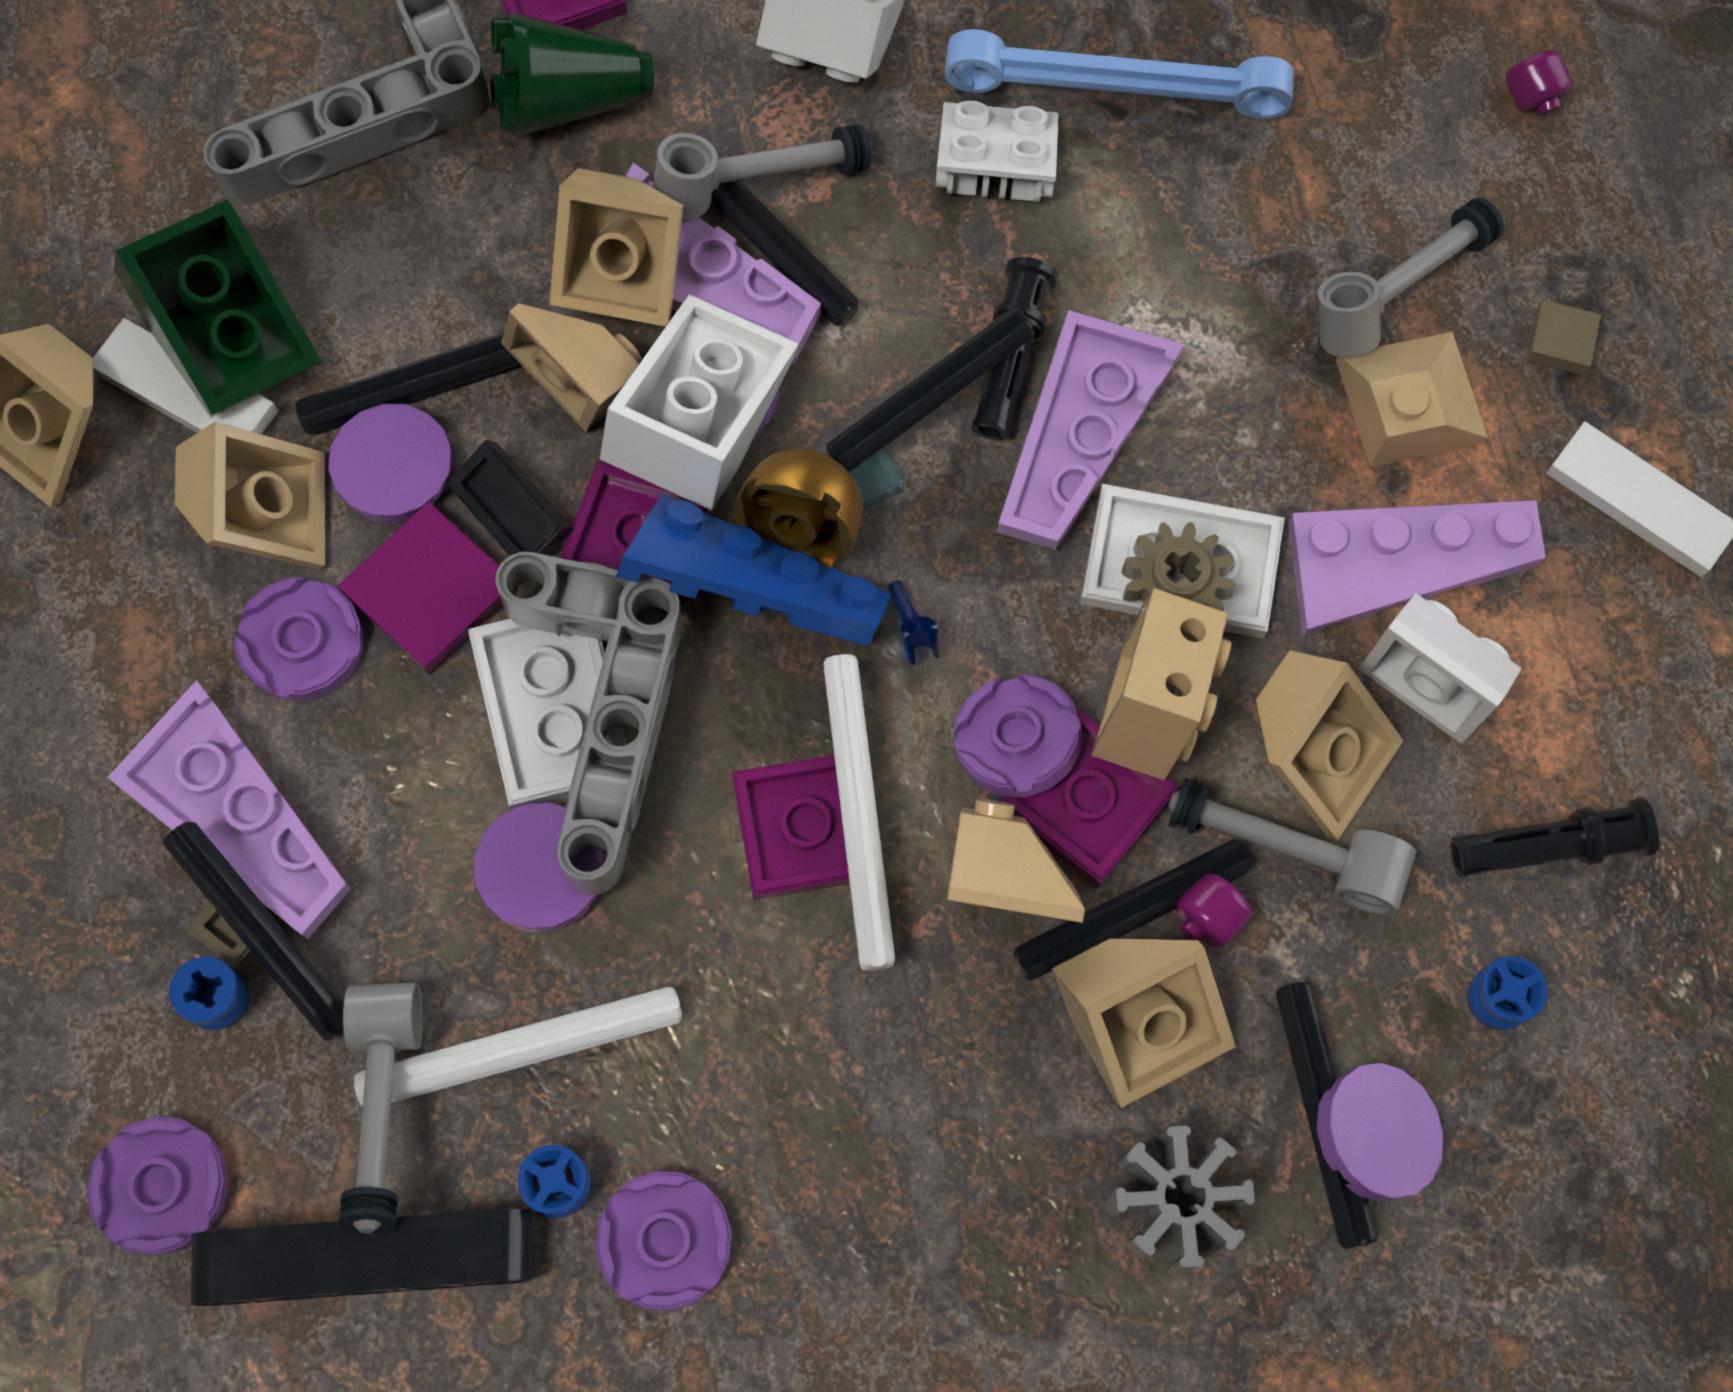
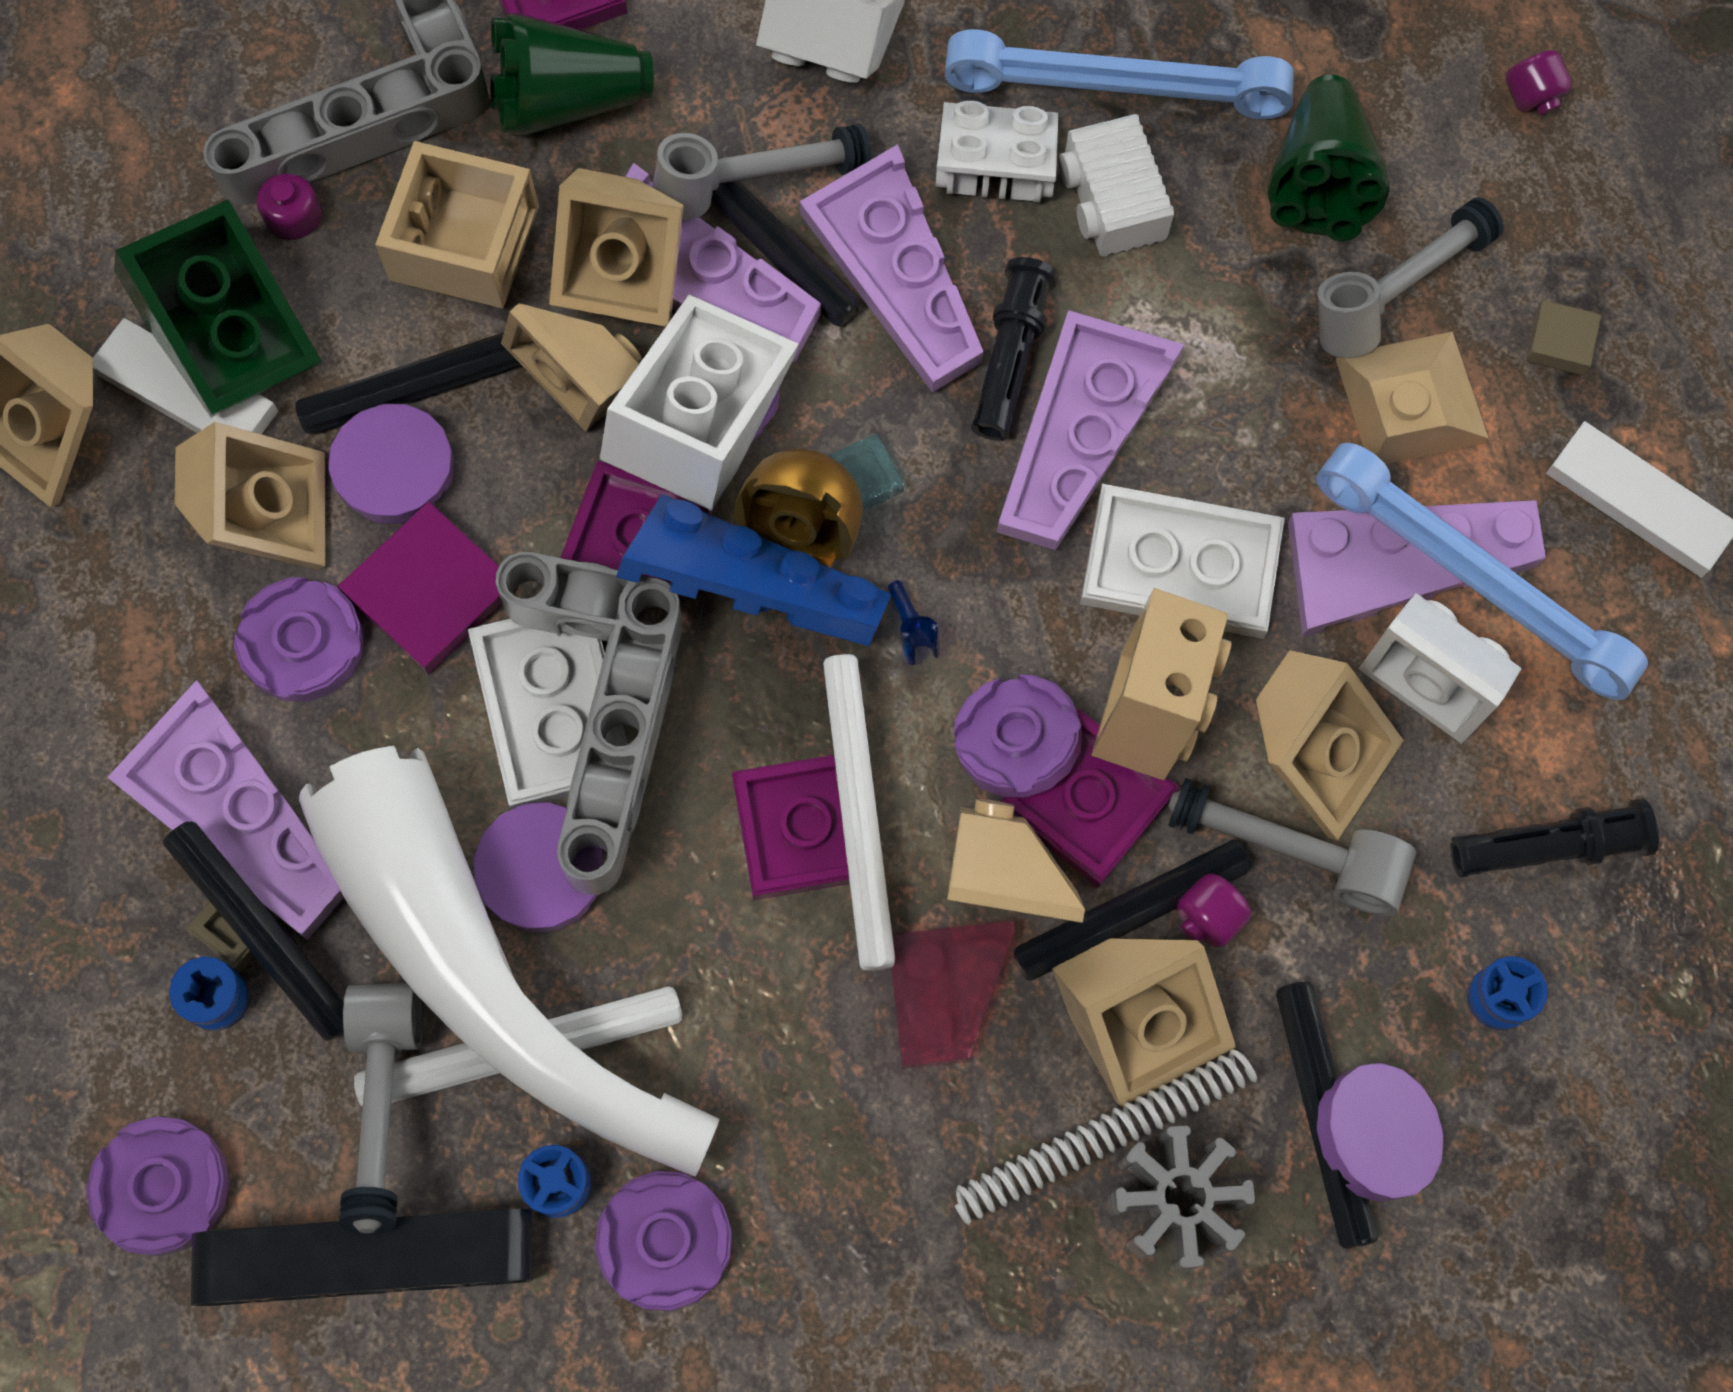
black tile [446,439,573,556] -> none
black axle [826,308,1034,473] -> none
dark tan gear [1121,522,1236,619] -> none
none -> magenta piece [257,173,322,240]
none -> white brick [299,746,720,1177]
none -> tan piece [375,141,539,309]
none -> lavender wing [799,144,983,393]
none -> clear pink wing [890,921,1014,1069]
none -> white piece [954,1049,1257,1225]
none -> white brick [1059,114,1174,257]
none -> dark green cone [1267,74,1390,242]
none -> light blue piece [1316,443,1648,700]

